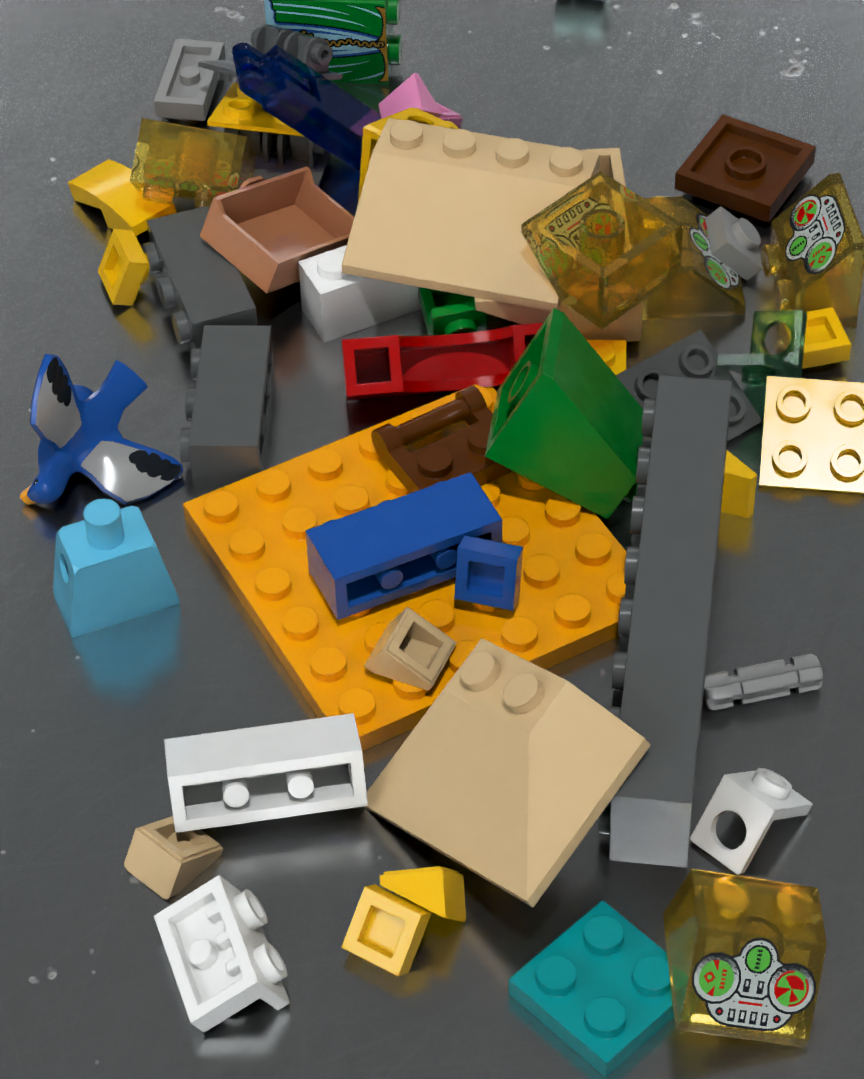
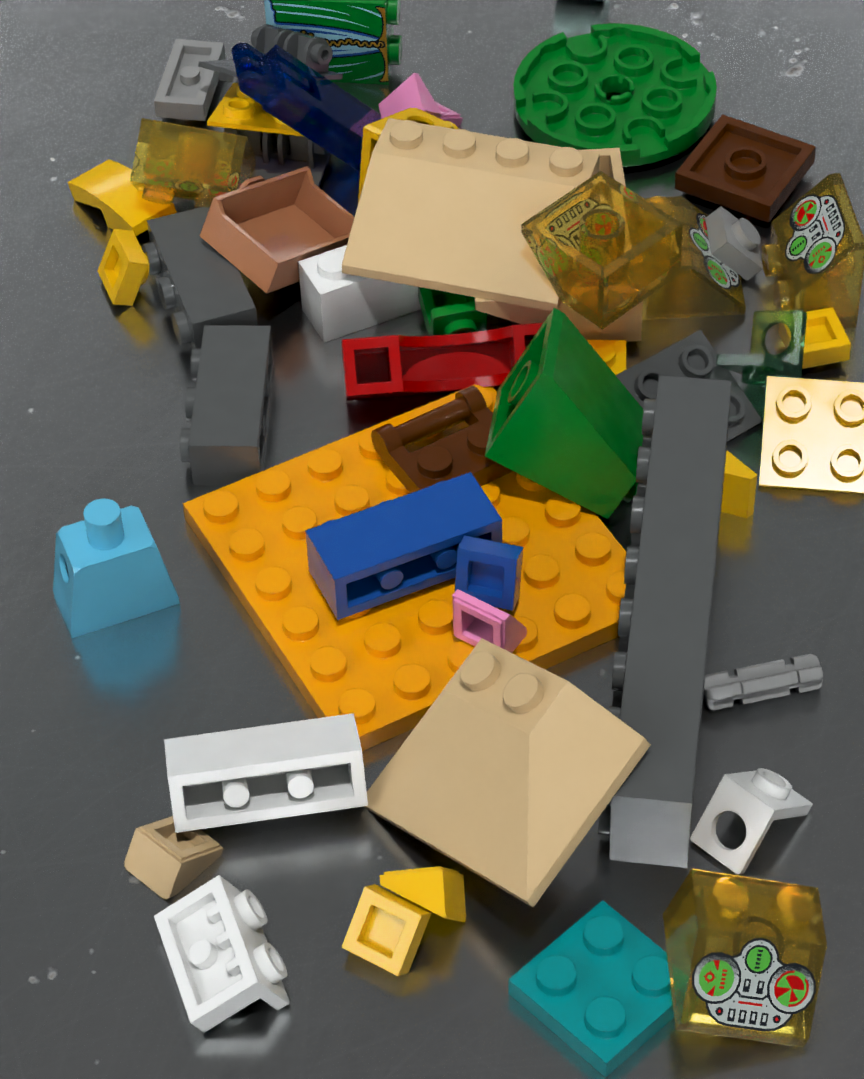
animal [20,354,183,505] -> none
tan slope [364,607,457,691] -> none
none -> bright pink slope [452,589,527,653]
none -> green plate [513,23,717,167]

